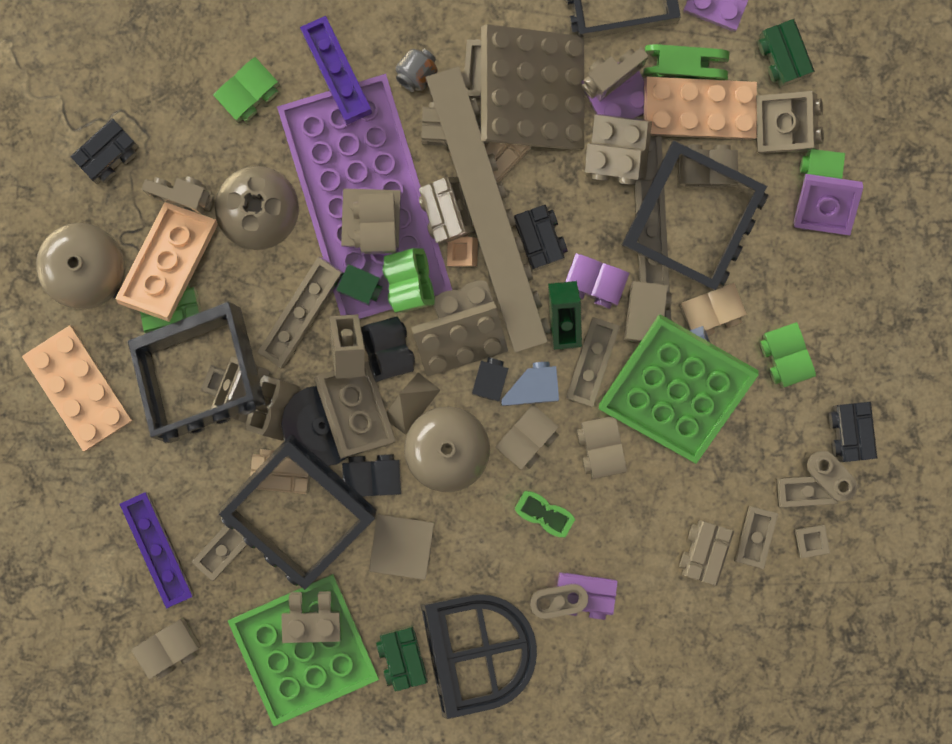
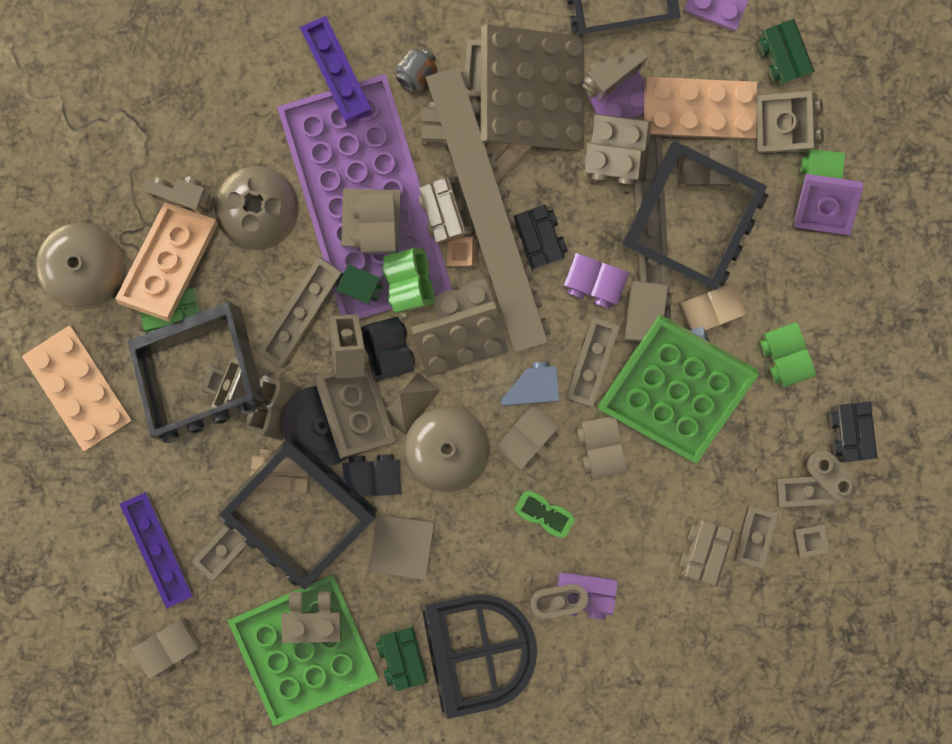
black brick [70,118,139,184] -> none
bright green brick [213,57,280,123] -> none
black brick [472,357,509,402] -> none
dark green brick [548,281,582,350] -> none
bright green piece [643,44,730,80] -> none

